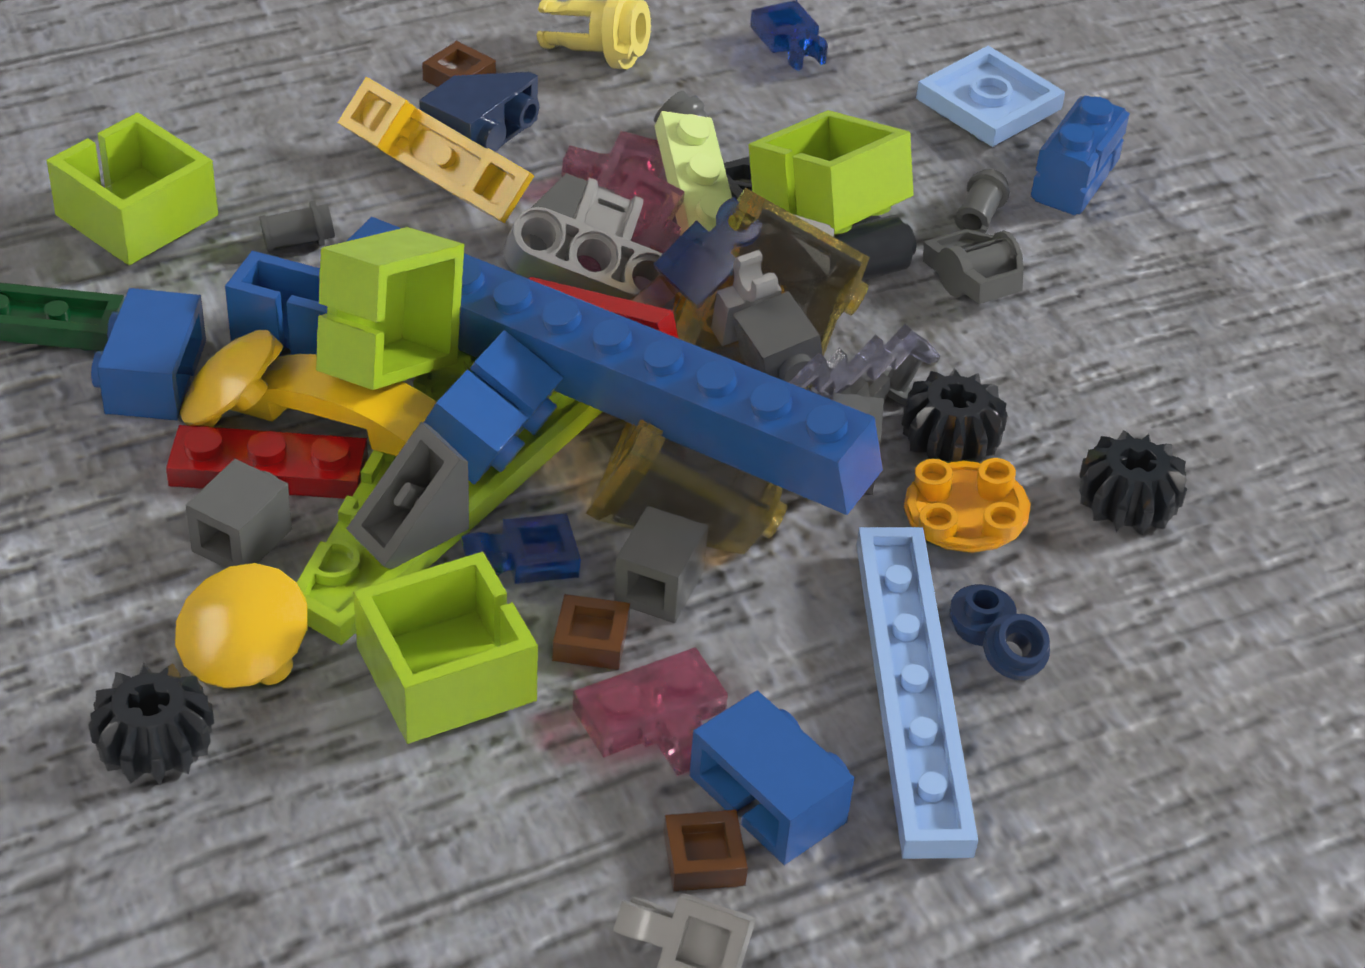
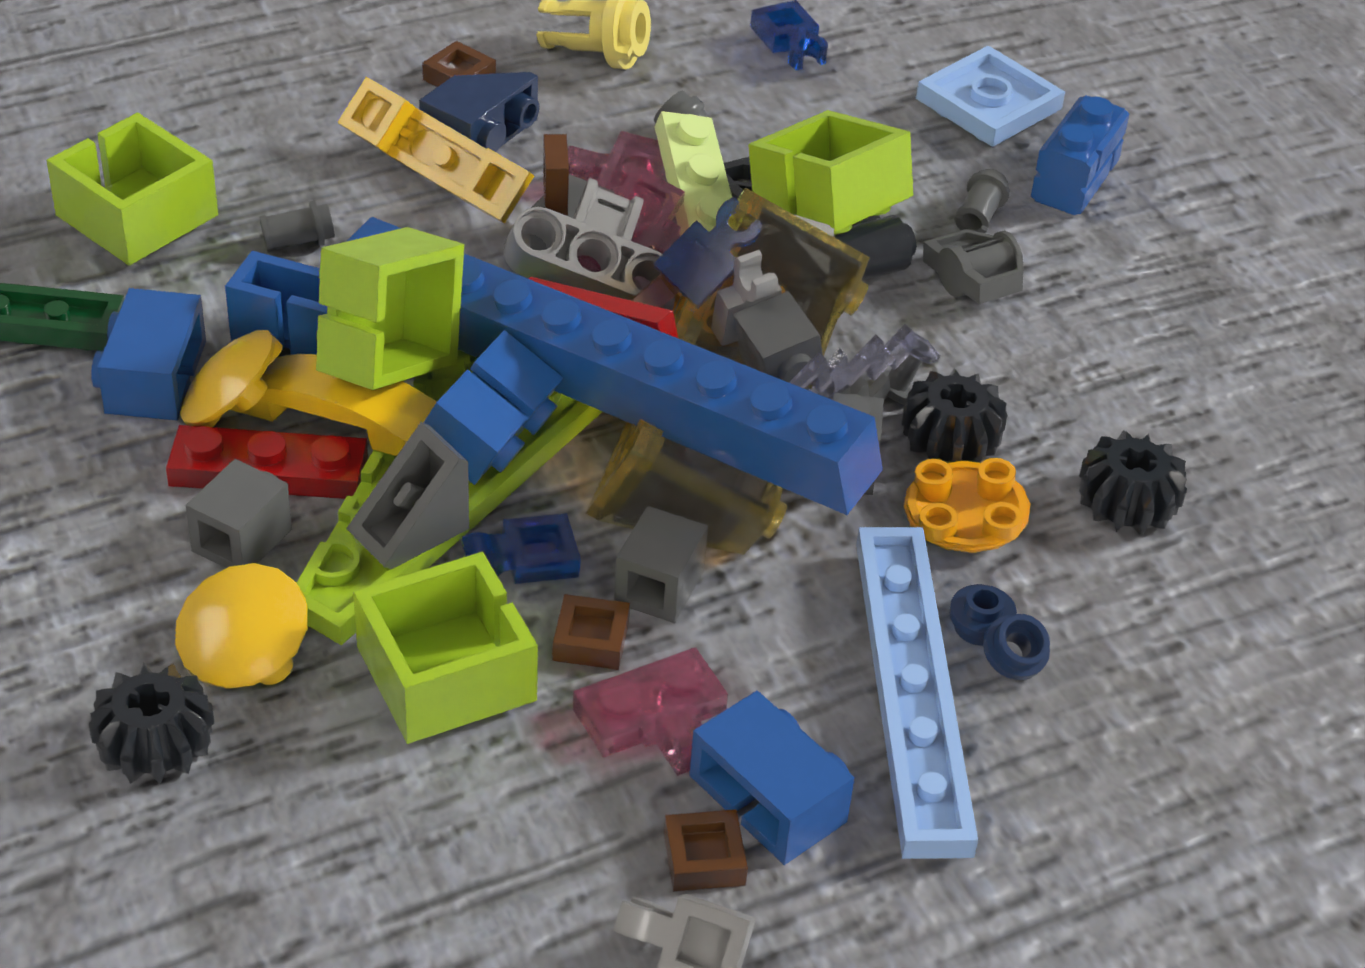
none -> reddish brown tile [543,134,569,215]

